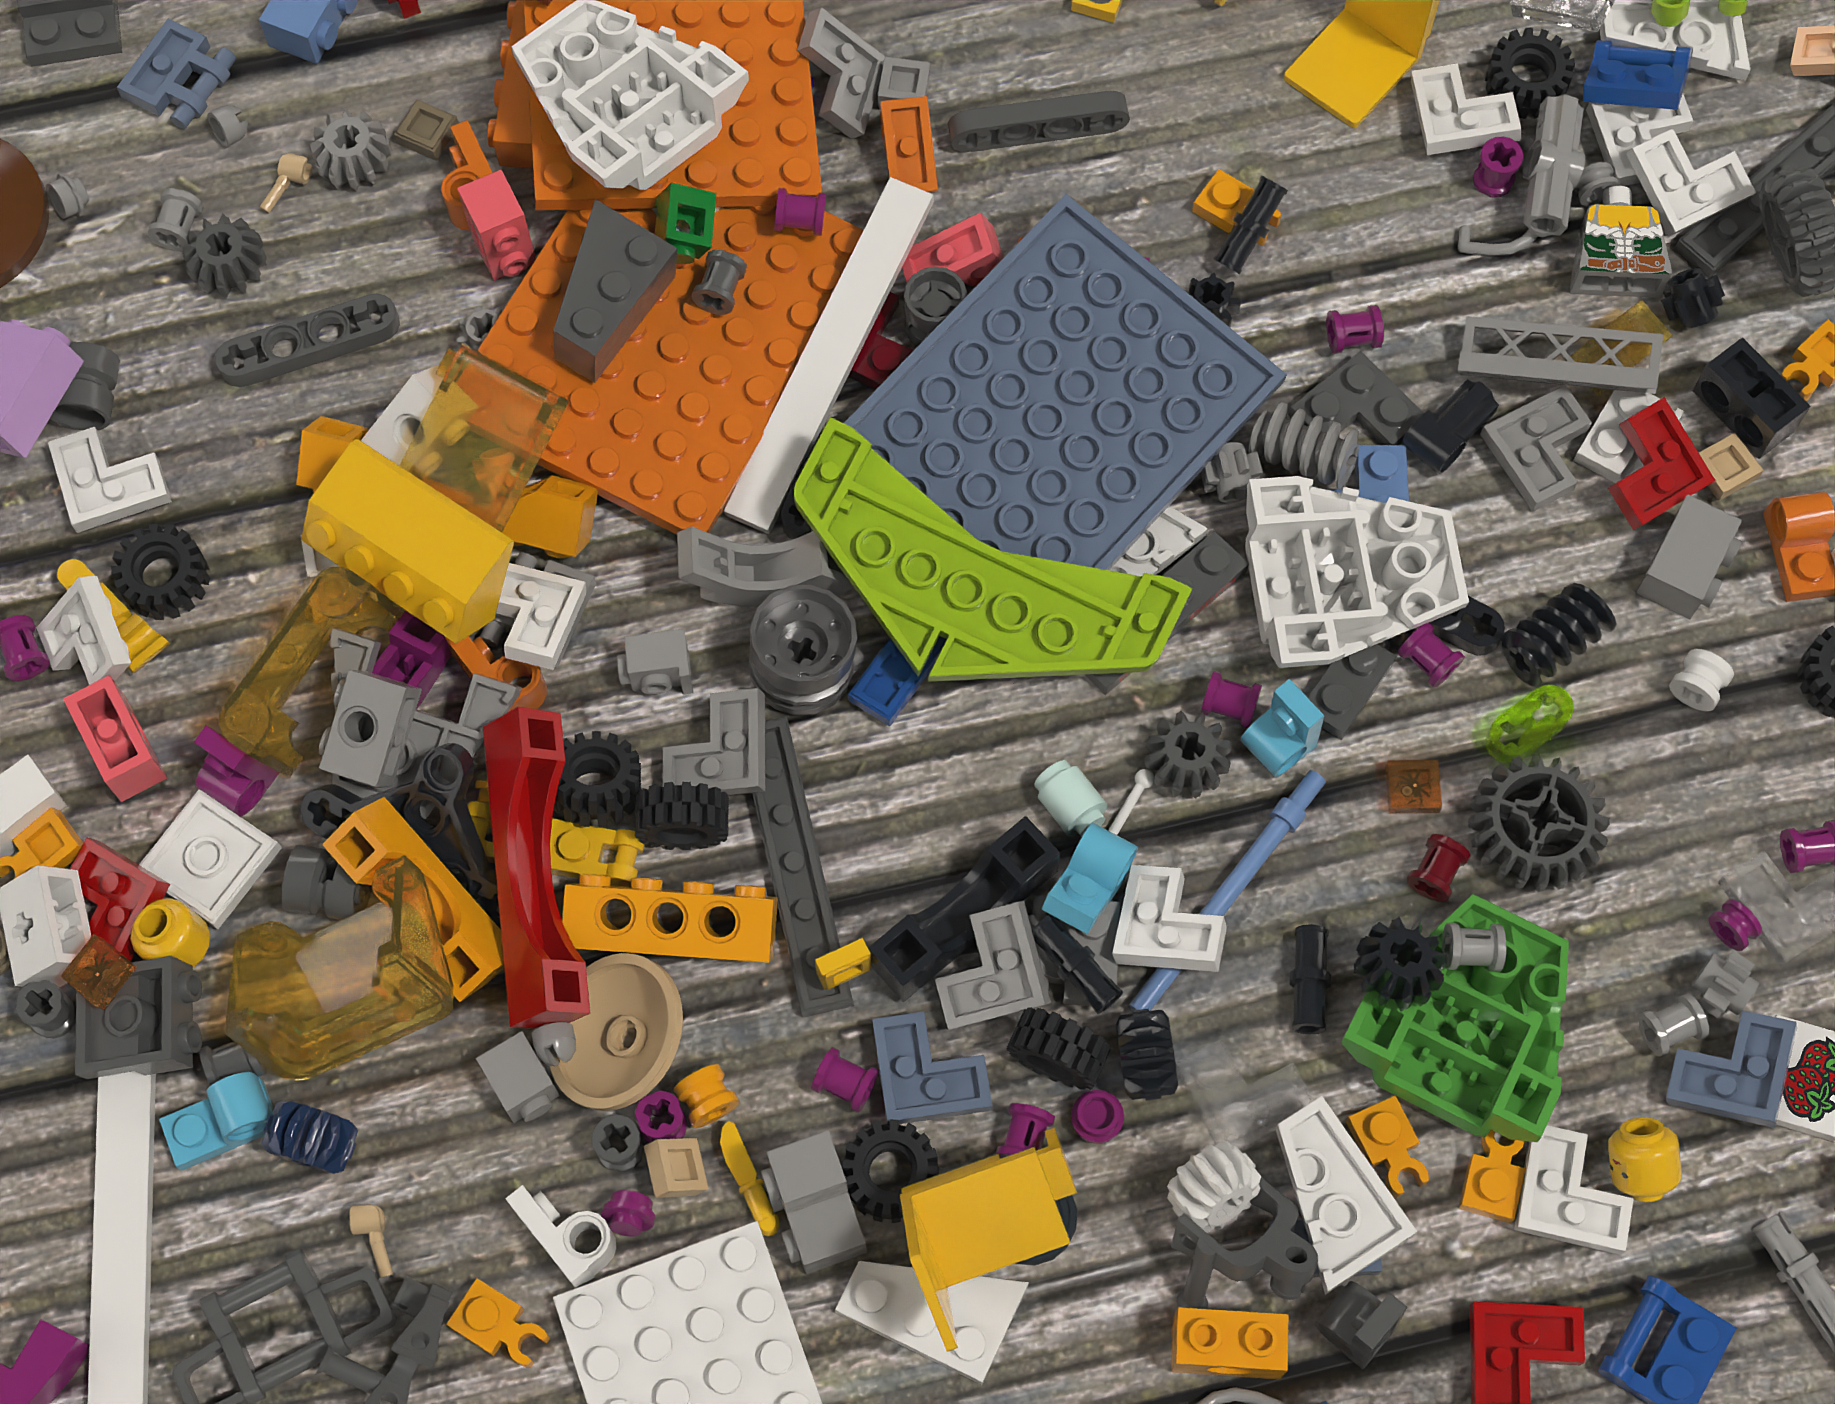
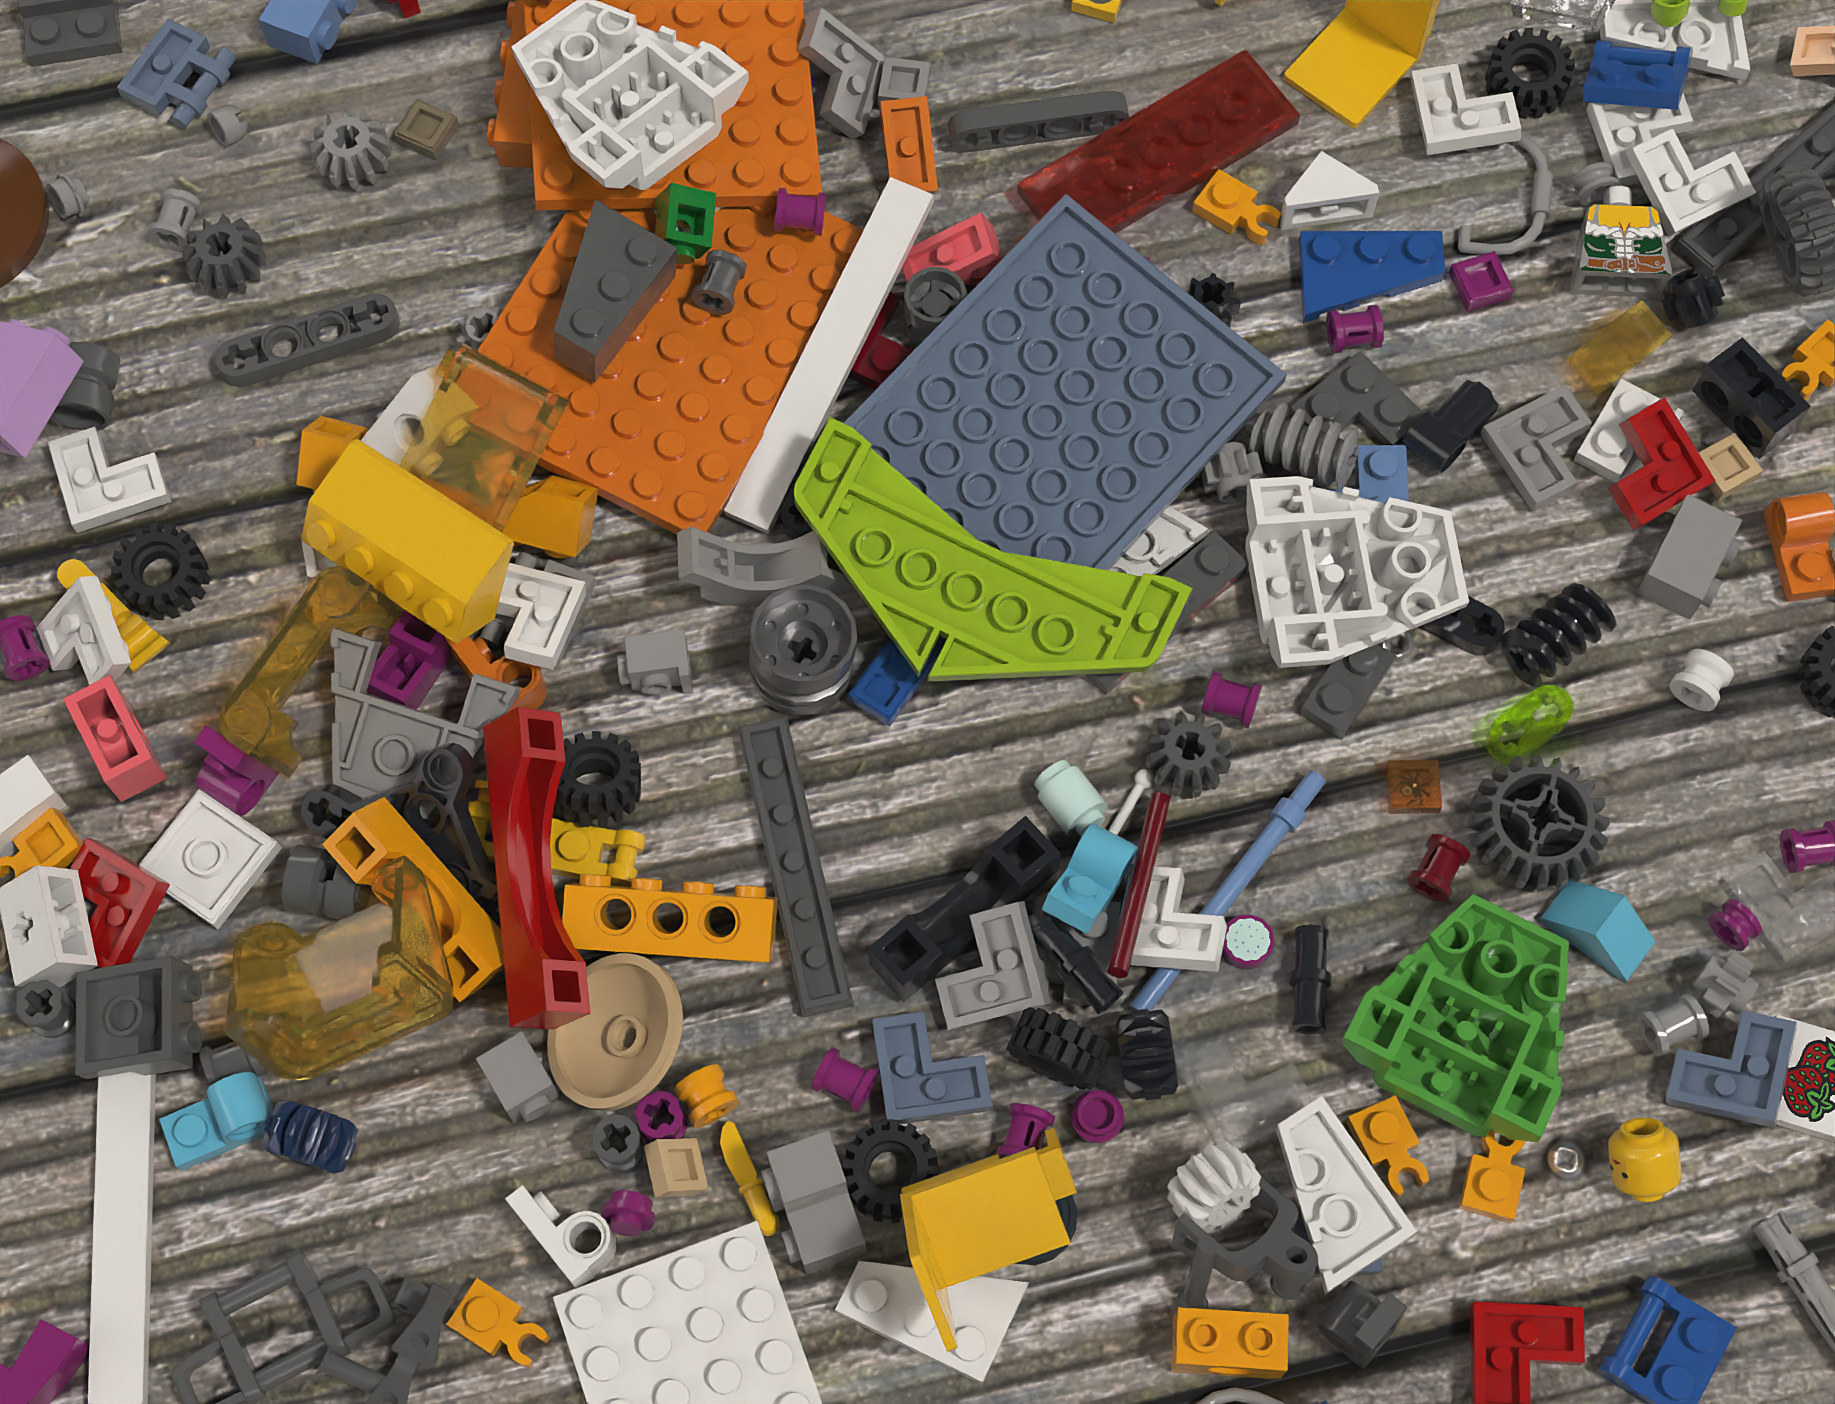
clear orange tile [61,934,137,1010] -> none
yellow head [130,898,211,968] -> none
tan hand [259,153,313,214] -> none
light grey brick [319,670,422,787] -> none
tan hand [350,1204,393,1279] -> none
orange plate [441,120,493,231] -> none
coral brick [457,170,536,281] -> none
light grey hinge [531,1022,576,1066] -> none
black tyre [635,782,729,850] -> none
light grey plate [663,688,765,795] -> none
yellow tile [815,938,871,990] -> none
black pin [1214,175,1288,274] -> none
medium azure plate [1240,679,1324,778] -> none
black gear [1354,917,1447,1012] -> none
magenta bush [1397,623,1465,688] -> none
light grey bush [1442,923,1506,972] -> none
light grey fence [1458,316,1663,394] -> none
magenta bush [1473,136,1523,198] -> none
white plate [1514,1125,1633,1255] -> none
light grey piece [1522,94,1585,237] -> none
none -> clear red plate [1017,49,1300,234]
none -> dark red bar [1107,792,1171,978]
none -> light aqua tile [1222,915,1274,969]
none -> white slope [1280,151,1379,230]
none -> blue wing [1298,231,1445,324]
none -> magenta tile [1449,251,1514,312]
none -> medium azure slope [1539,880,1656,983]

